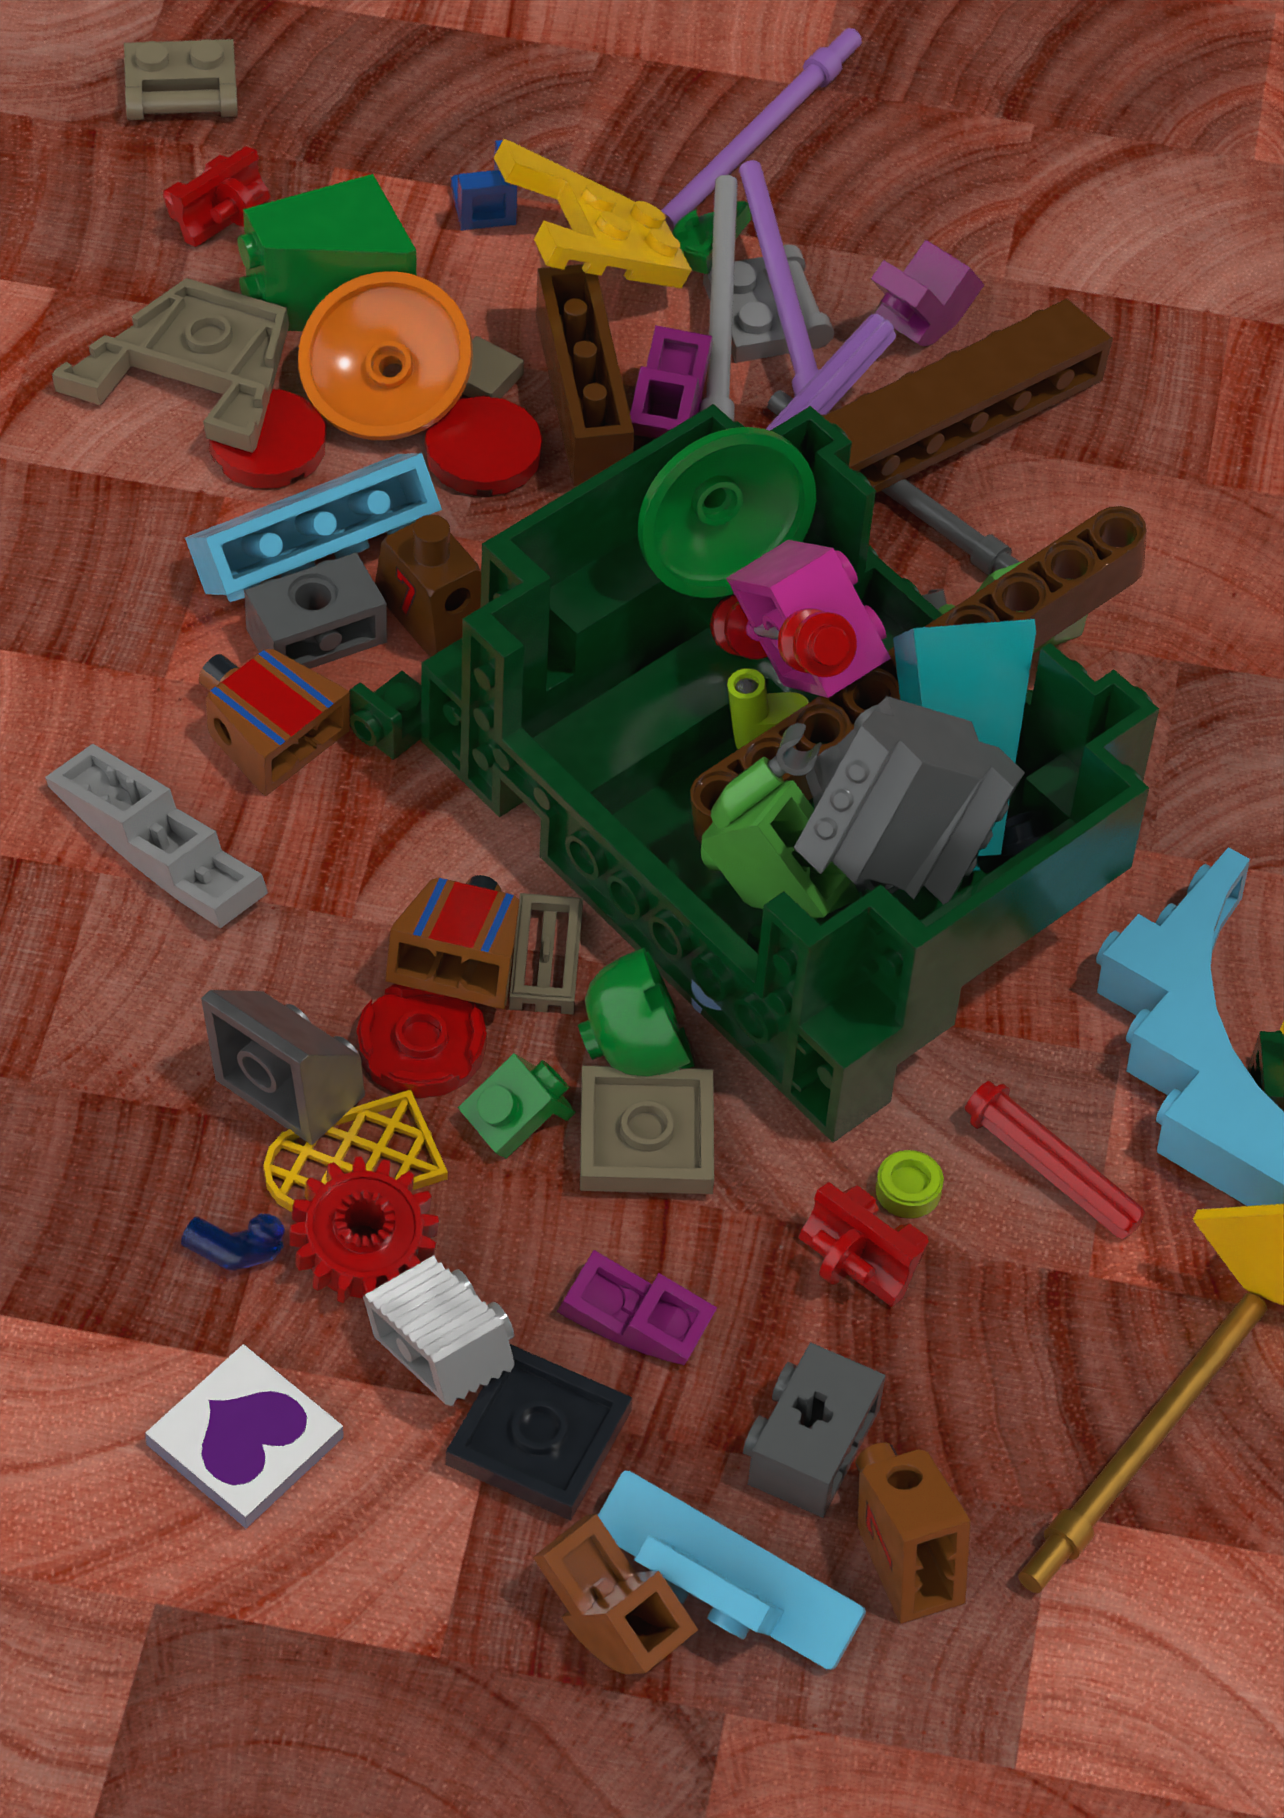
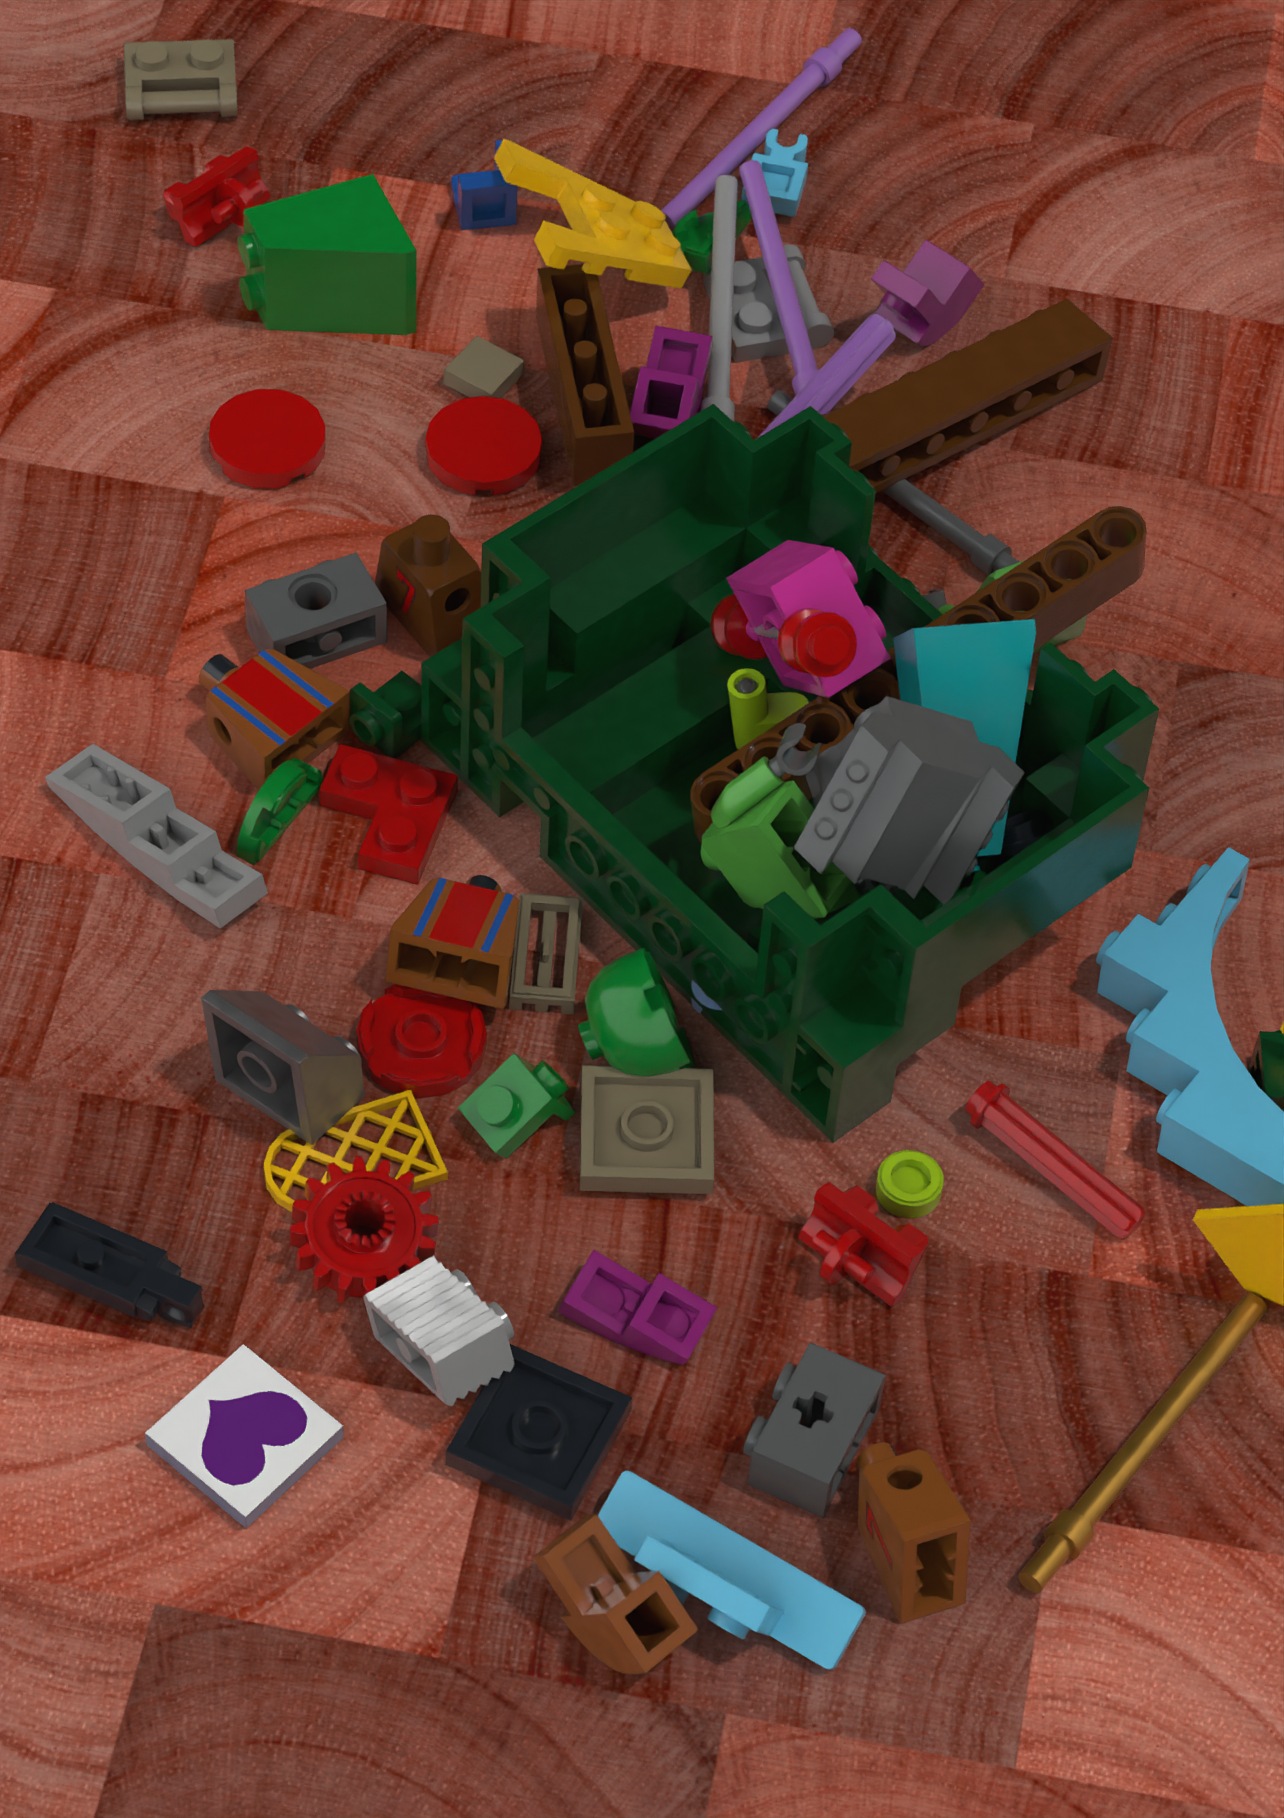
dark tan wing [52,278,289,453] -> none
clear blue arm [181,1213,285,1271] -> none
medium azure brick [185,453,442,602] -> none
orange dish [298,271,473,441] -> none
green dish [638,427,816,598] -> none
none -> black hinge [15,1202,205,1328]
none -> green tile [236,758,323,865]
none -> red plate [319,744,458,885]
none -> medium azure plate [741,129,808,217]

